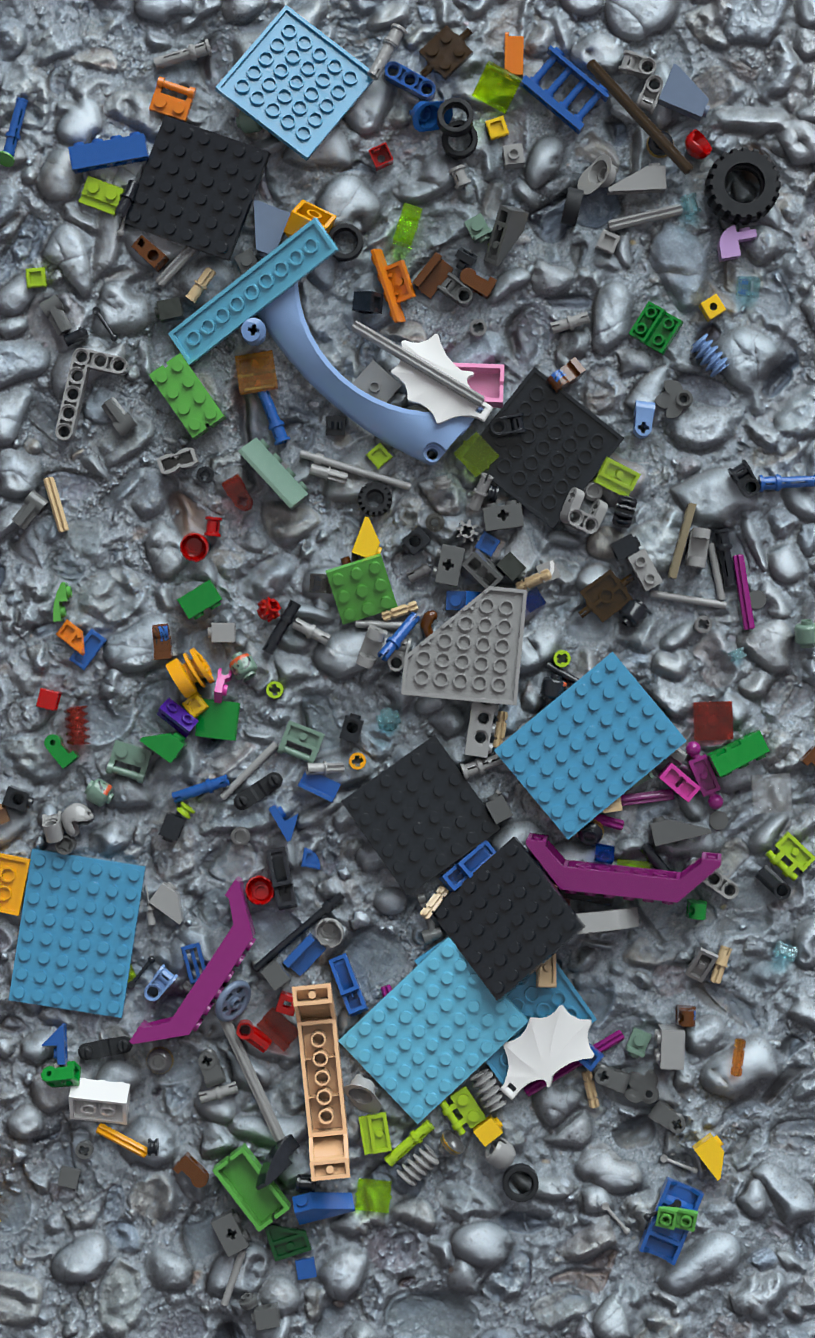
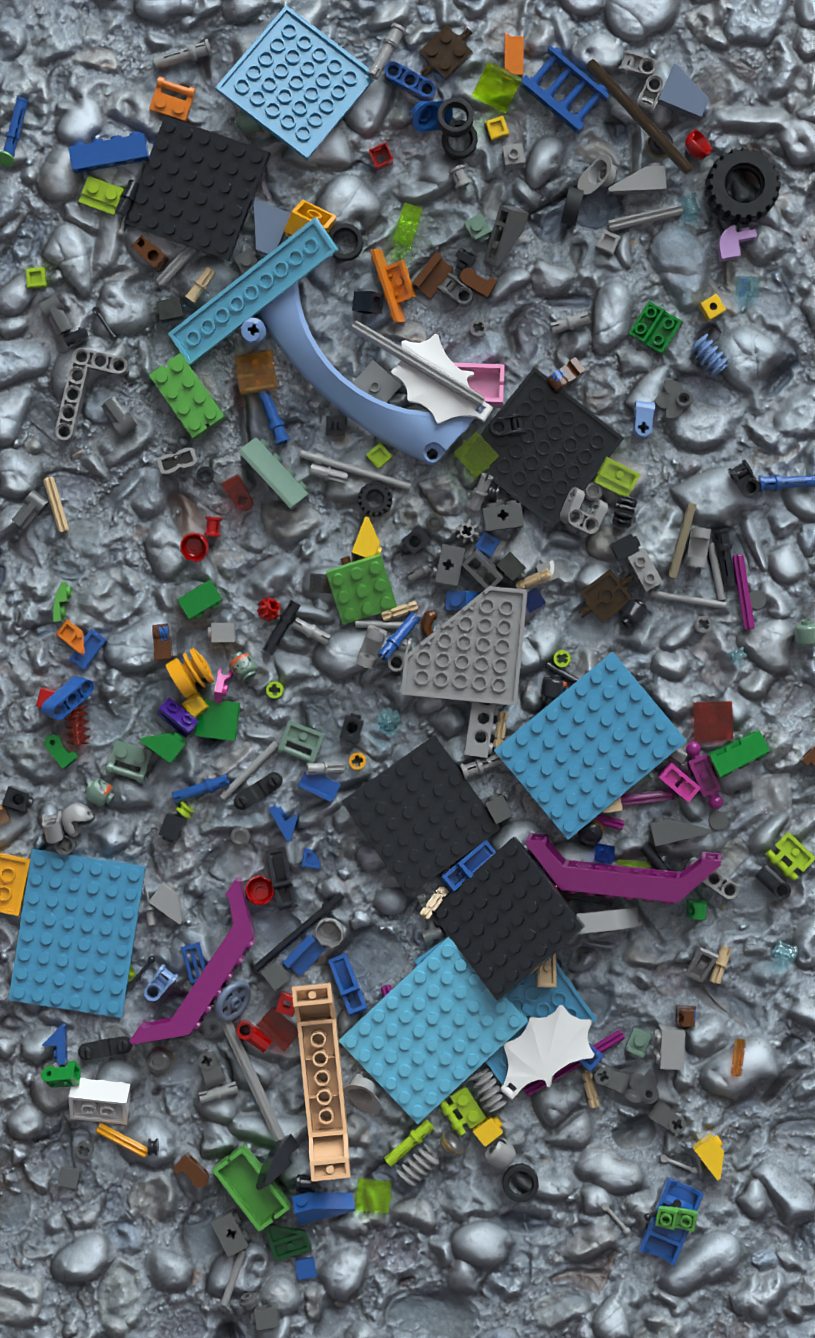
lime plate [358,1112,392,1155] -> none
none -> blue beam [41,676,94,720]

